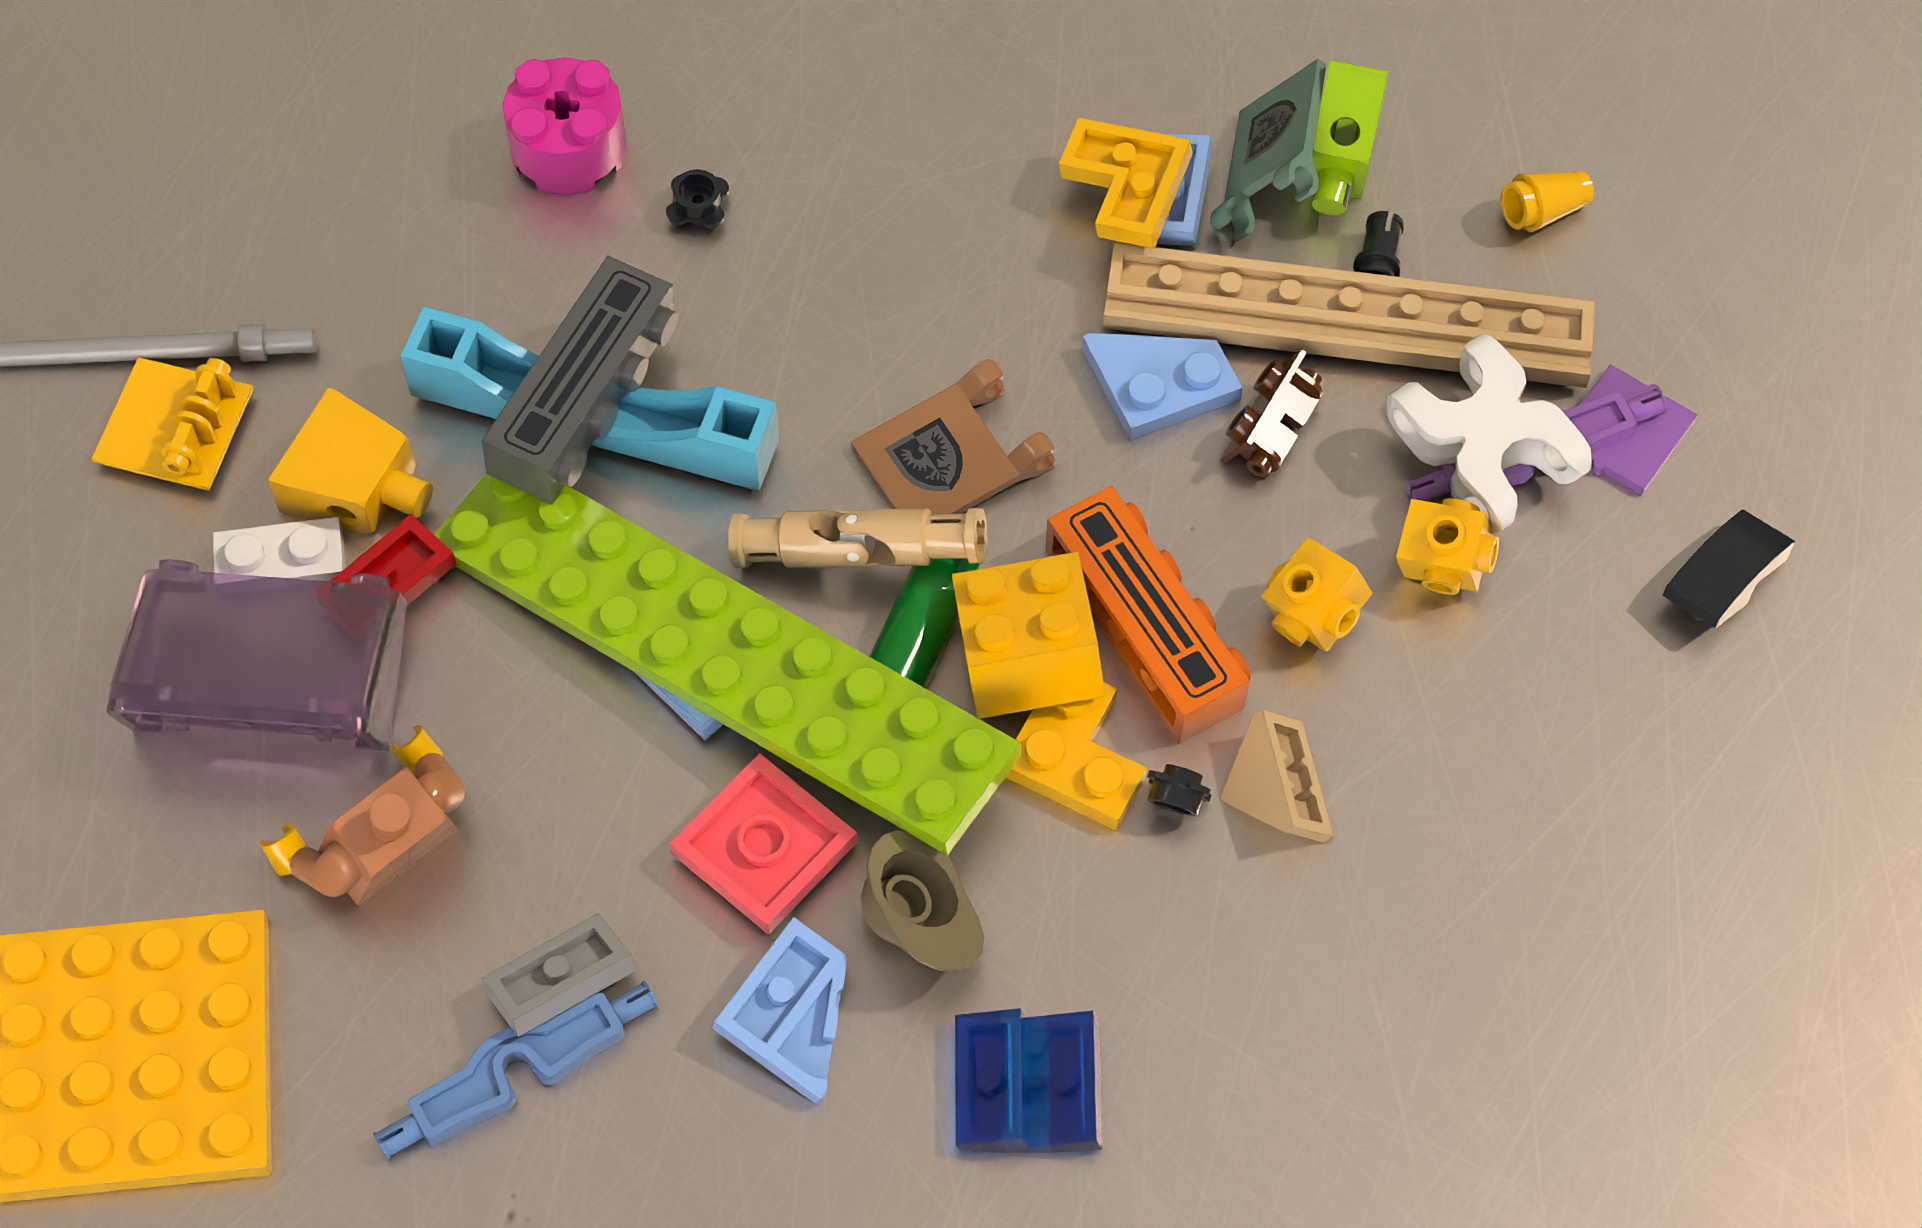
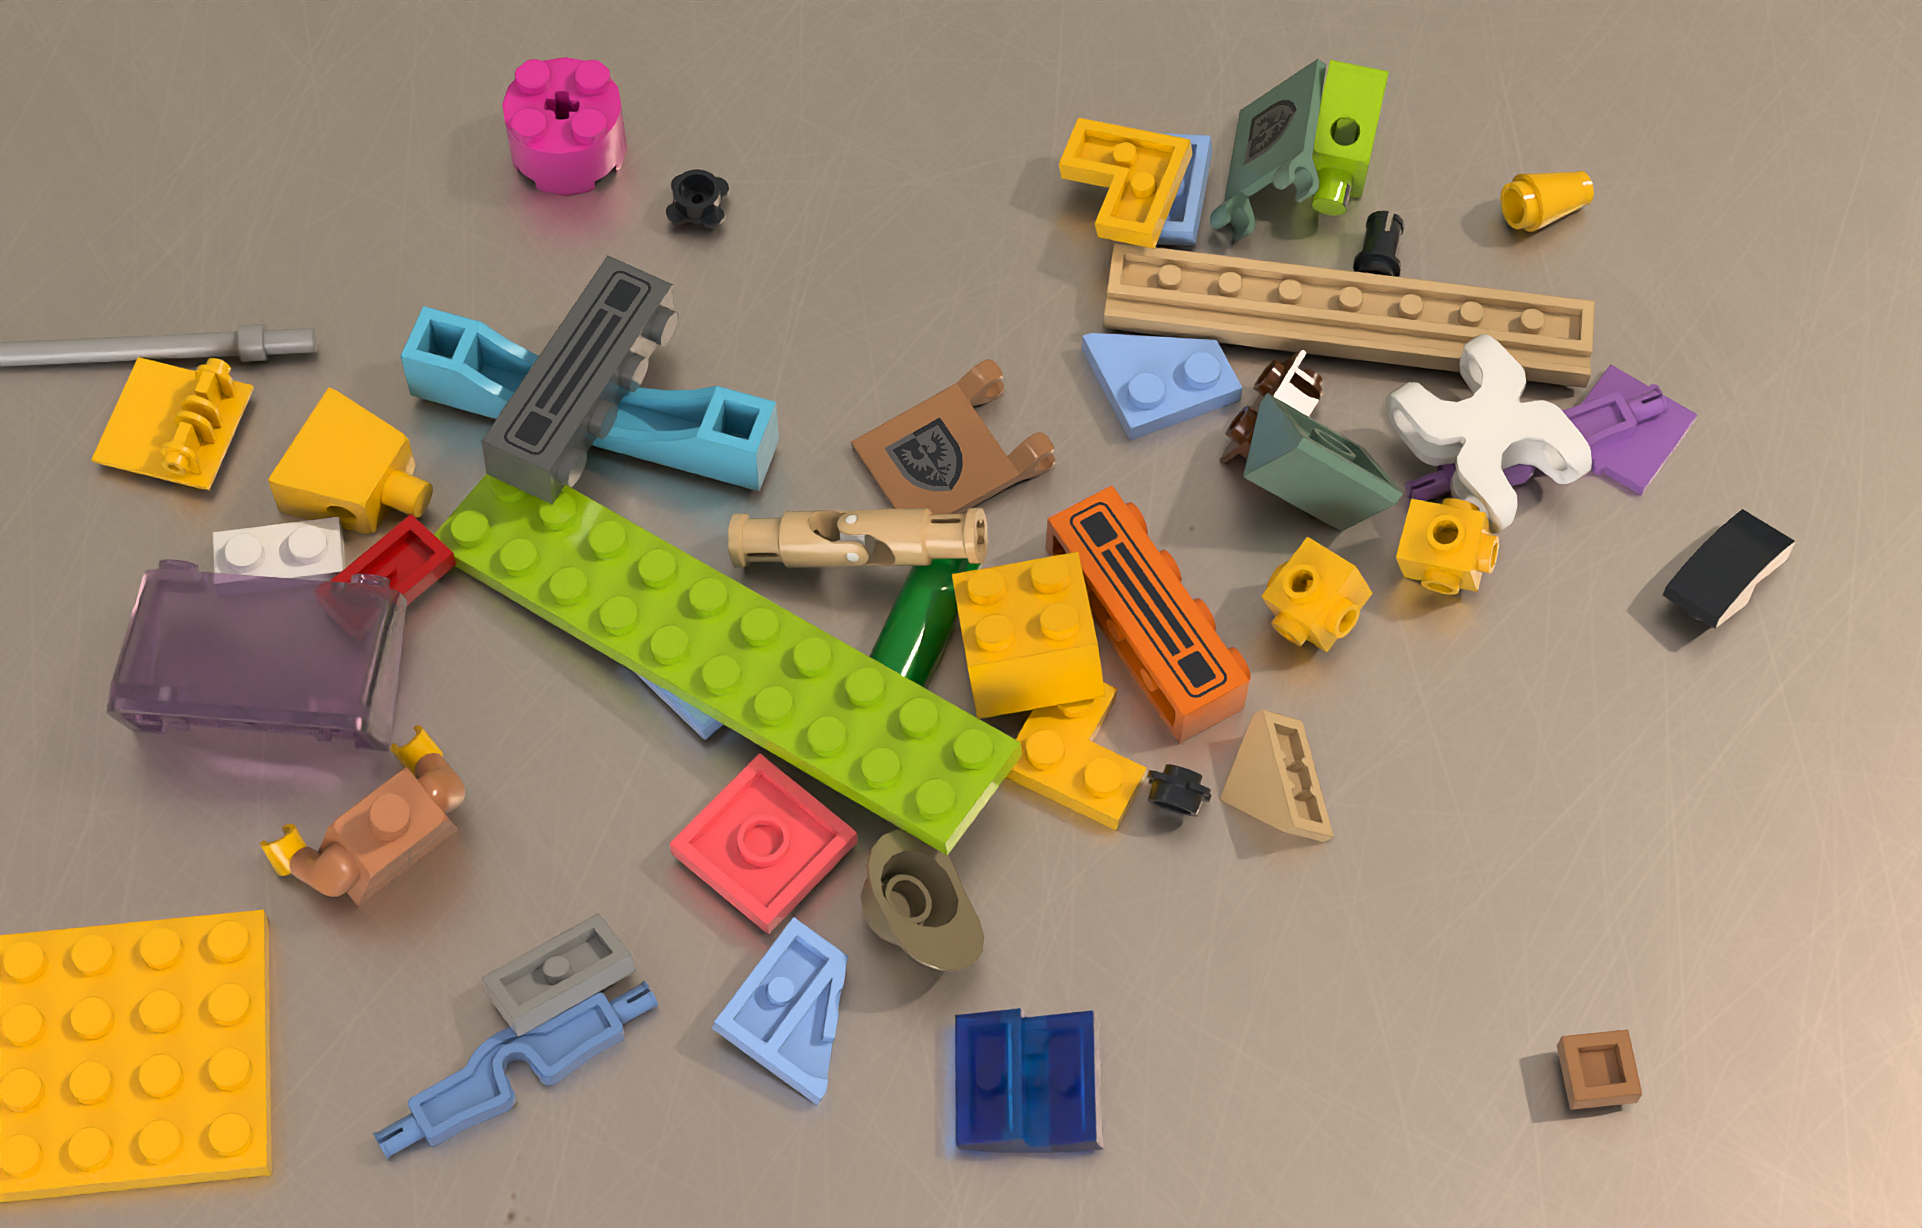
none -> sand green slope [1243,393,1403,532]
none -> medium nougat plate [1557,1029,1642,1110]

